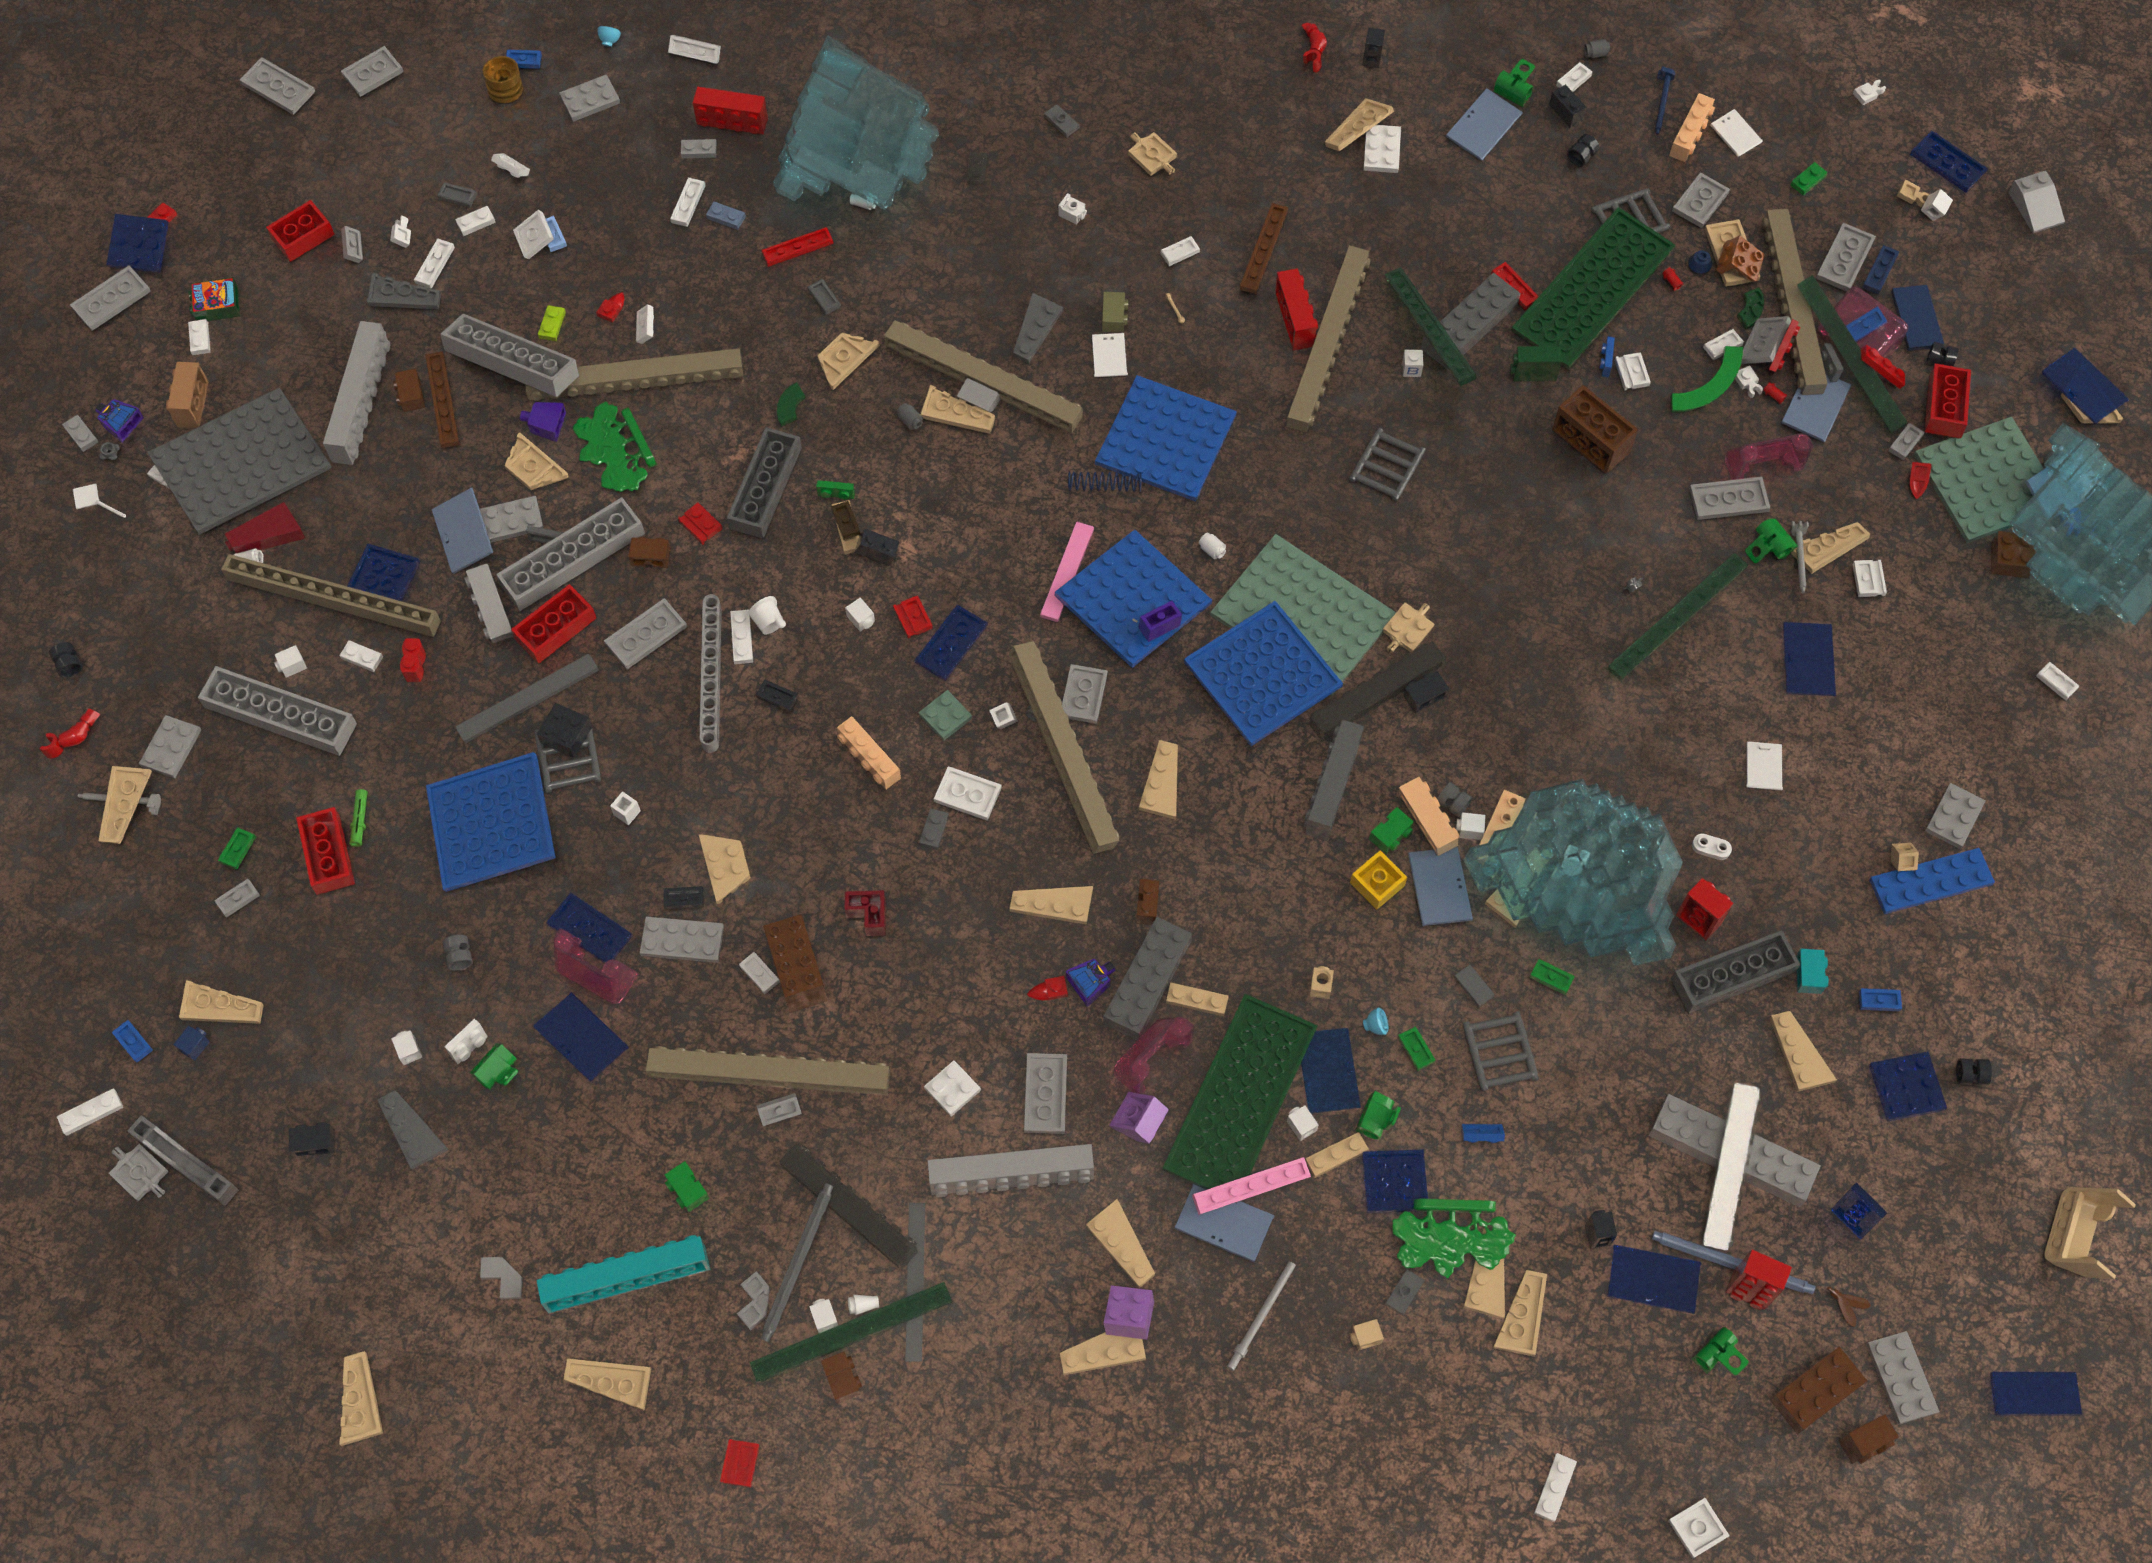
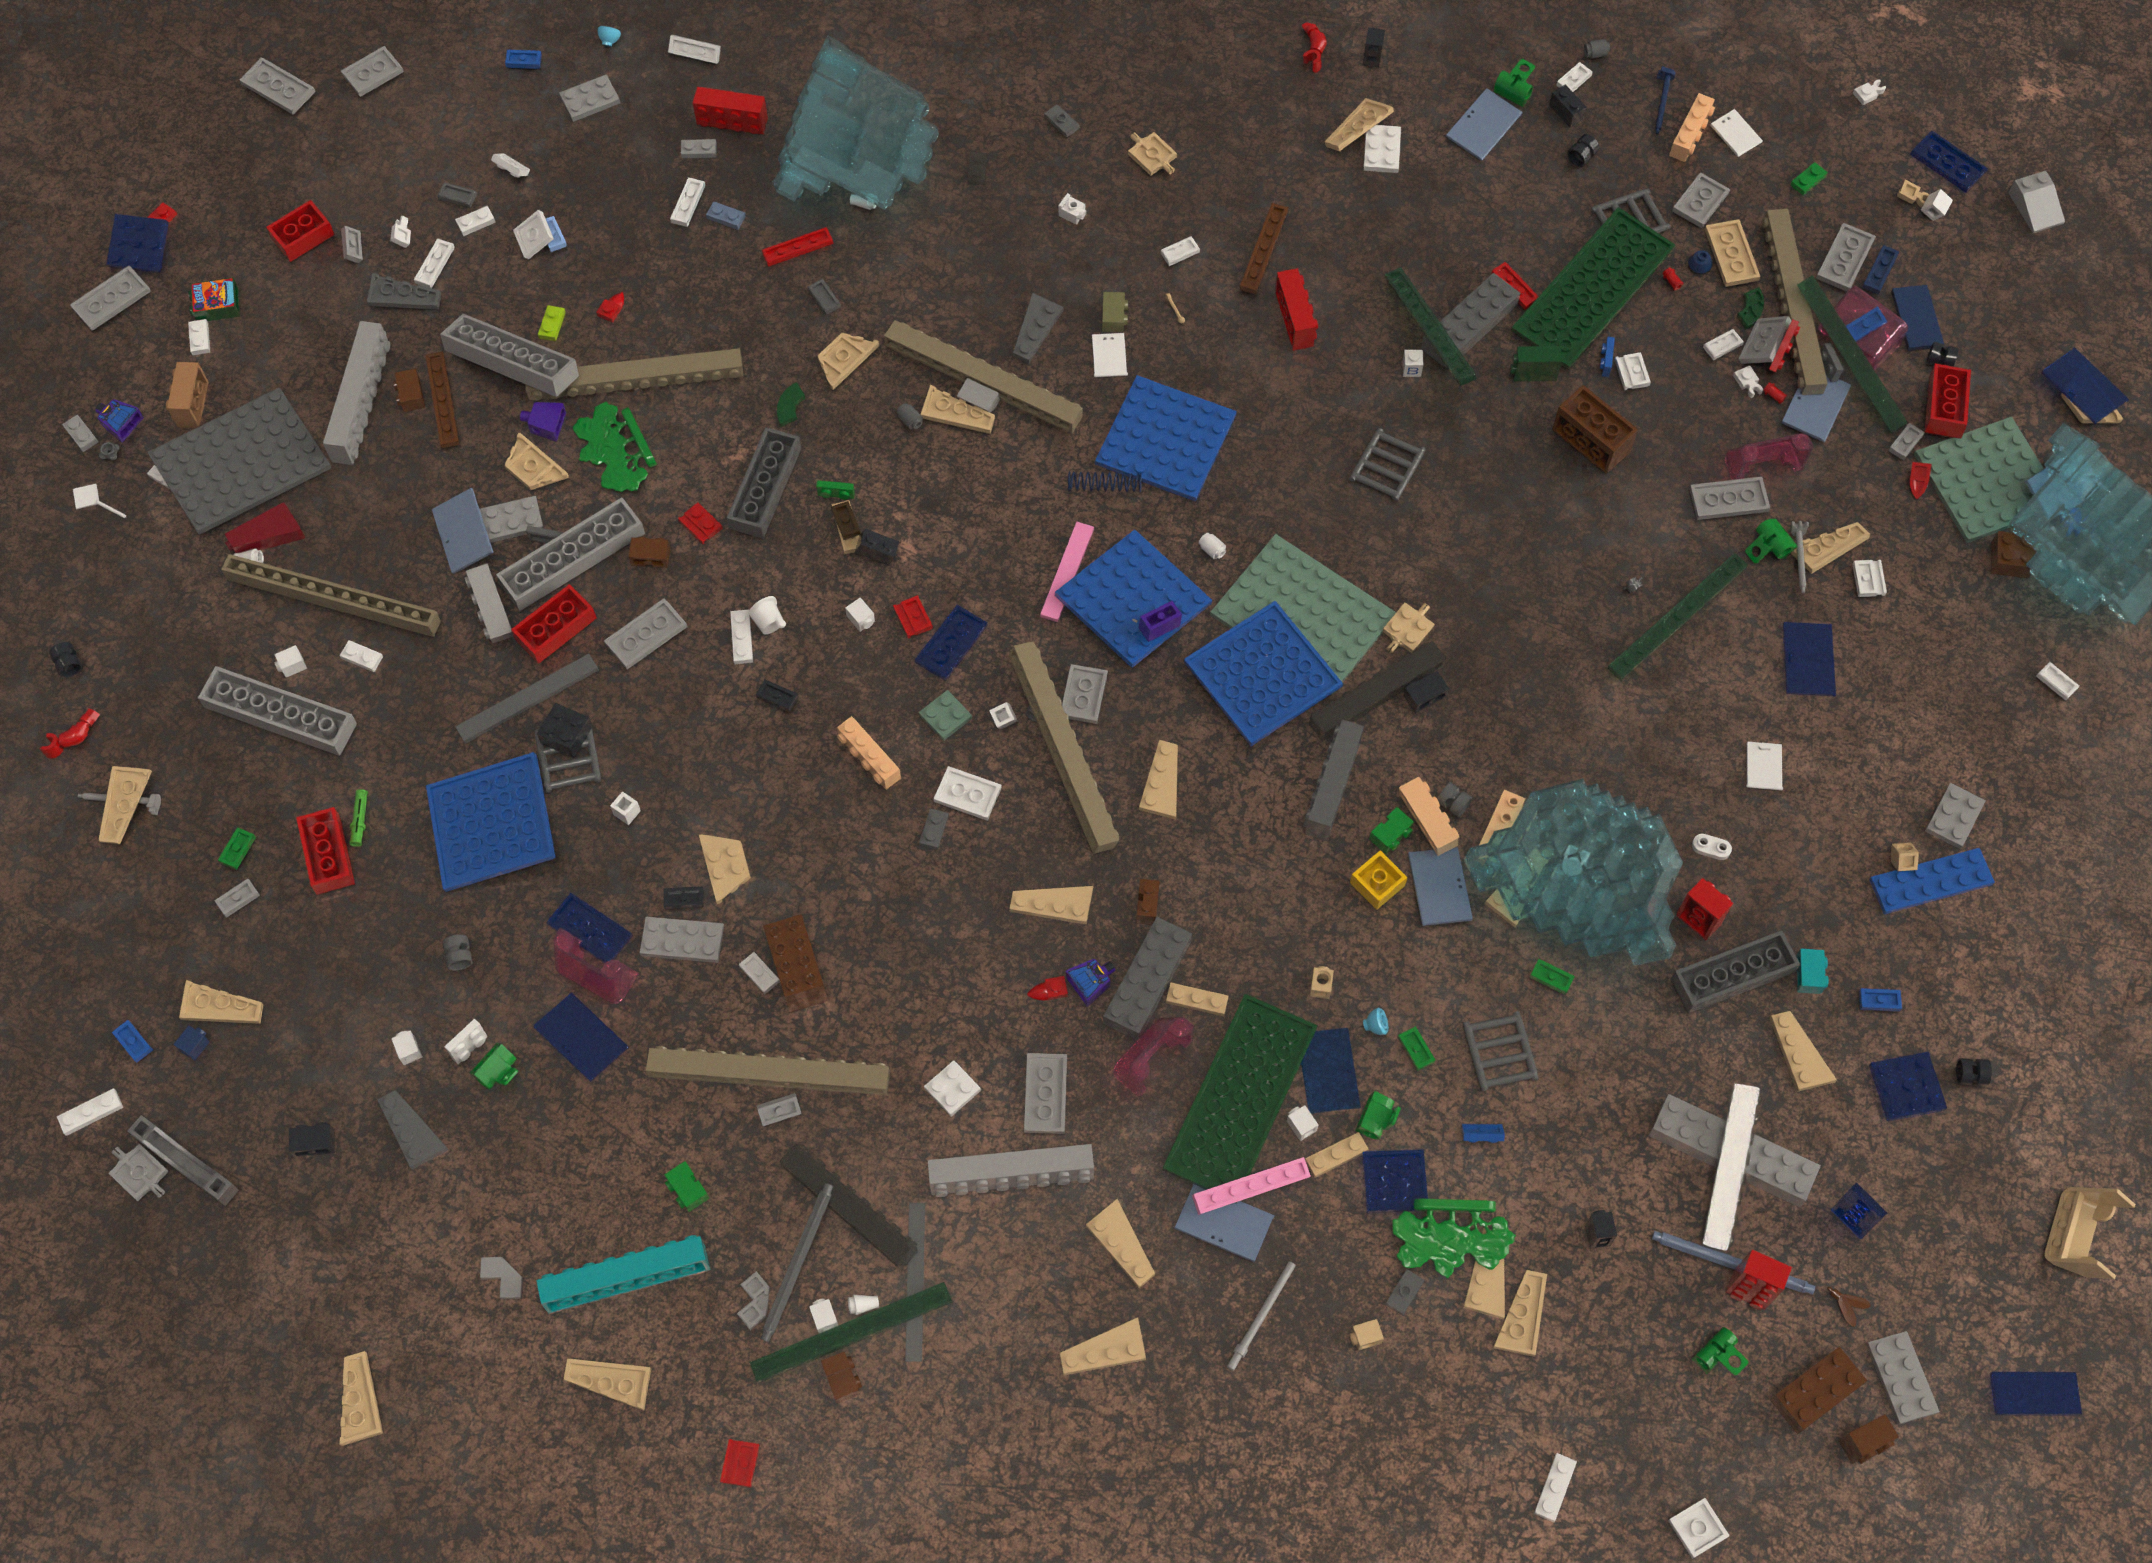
light grey plate [139,715,201,778] -> none
clear blue plate [347,544,420,601] -> none
red brick [400,638,426,682] -> none
pearl gold wheel [482,56,523,103] -> none
white plate [636,304,654,344] -> none
light grey beam [700,594,722,753] -> none
dark red brick [845,890,886,936] -> none
medium lavender brick [1104,1286,1154,1340] -> none
medium lavender slope [1109,1092,1169,1144] -> none
dark tan brick [1286,245,1371,432] -> none
dark grey tile [1454,965,1495,1008] -> none
white brick [1456,813,1485,840] -> none
clear blue container [1607,1244,1702,1314] -> none
green tile [1671,346,1743,412] -> none
dark orange bracket [1717,235,1764,282] -> none
red plate [1861,344,1905,389] -> none

